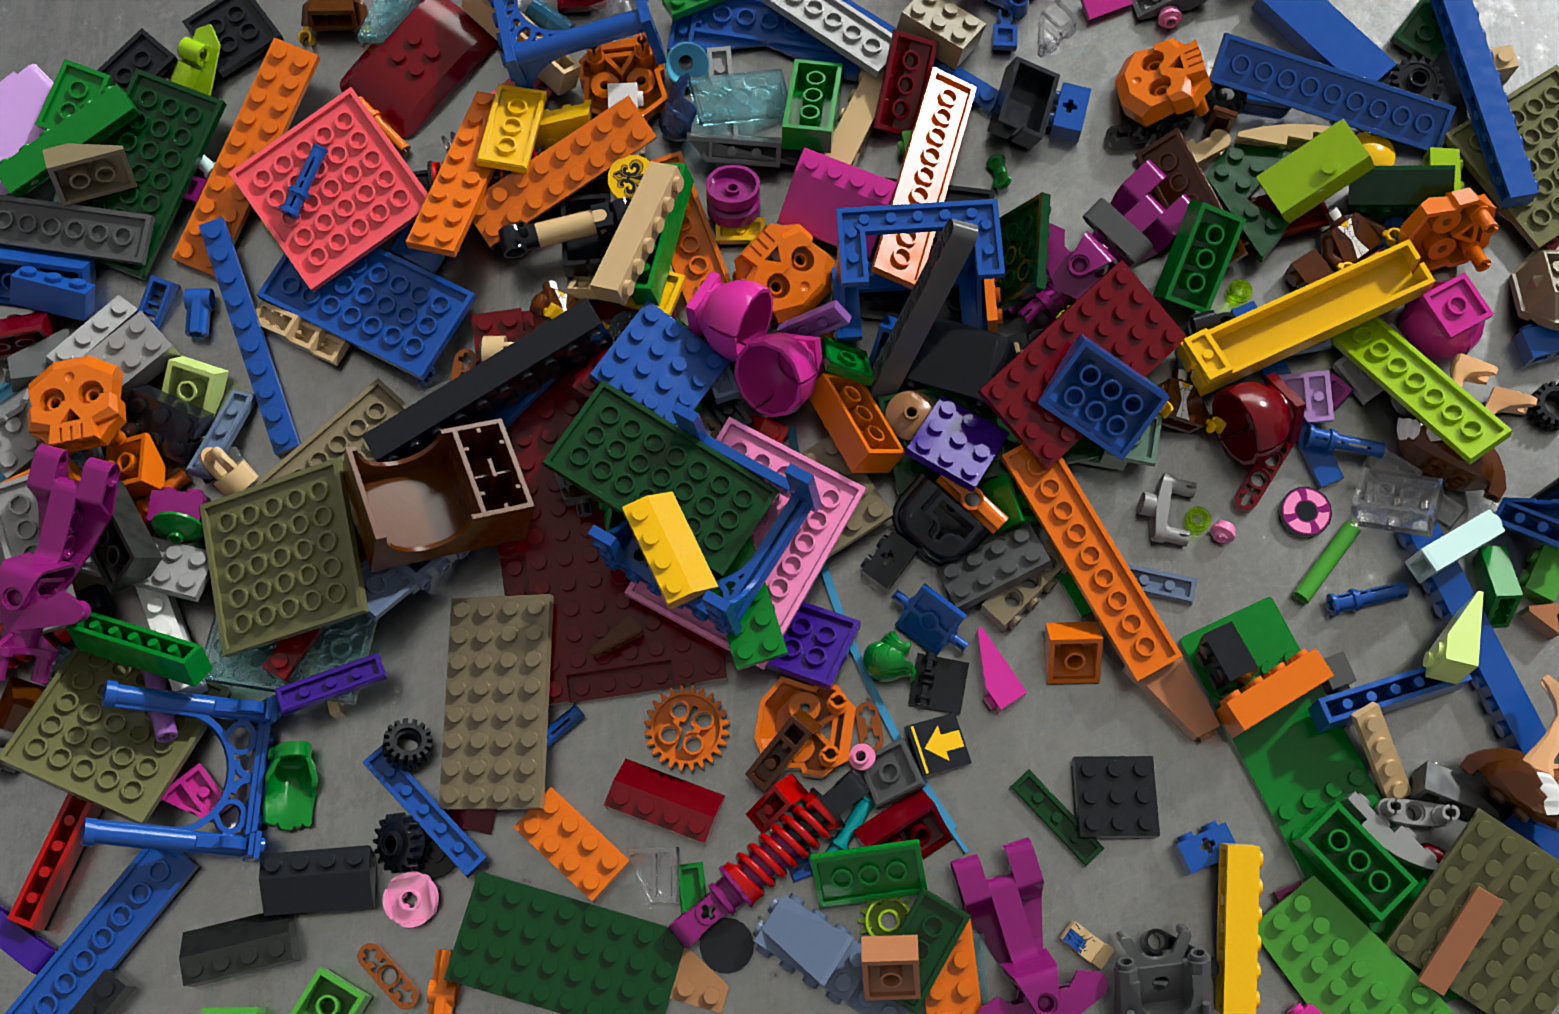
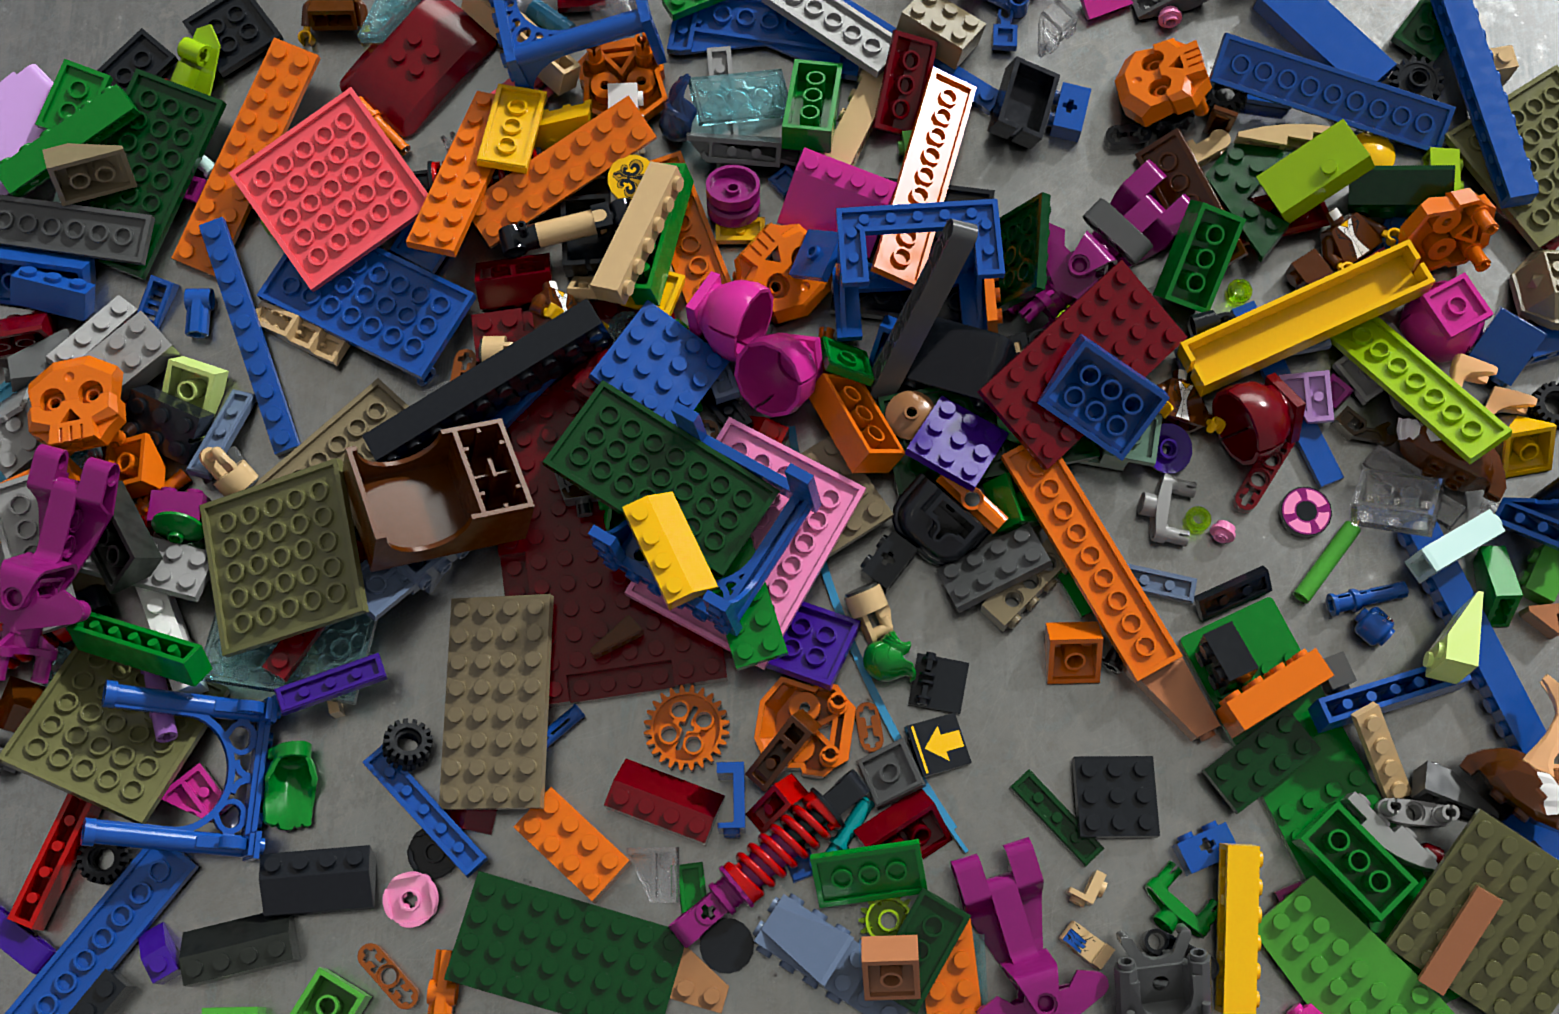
blue pin [278,144,328,220] -> none
black gear [373,812,425,874] -> none
medium azure piece [665,42,709,87] -> none
medium lavender plate [777,300,852,337] -> none
bright pink plate [849,744,876,771] -> none
blue plate [891,584,969,657] -> none
dark pink slope [975,627,1027,714] -> none
green piece [986,154,1012,190] -> none
yellow plate [1183,328,1233,384] -> none
blue pin [1303,424,1386,458] -> none
none -> black tyre [76,844,132,885]
none -> dark purple slope [138,922,181,985]
none -> dark red slope [475,253,553,311]
none -> blue panel [717,762,746,839]
none -> blue tile [768,164,794,199]
none -> blue plate [789,229,838,282]
none -> tan piece [844,582,893,644]
none -> tan bracket [1065,870,1108,908]
none -> black bush [1101,642,1123,674]
none -> green connector [1145,861,1218,938]
none -> dark purple dish [1152,423,1192,474]
none -> black plate [1194,565,1273,622]
none -> dark green plate [1202,707,1321,814]
none -> dark brown piece [1331,406,1398,447]
none -> blue head [1354,607,1395,646]
none -> blue panel [1467,306,1547,386]
none -> yellow slope [1502,416,1557,478]

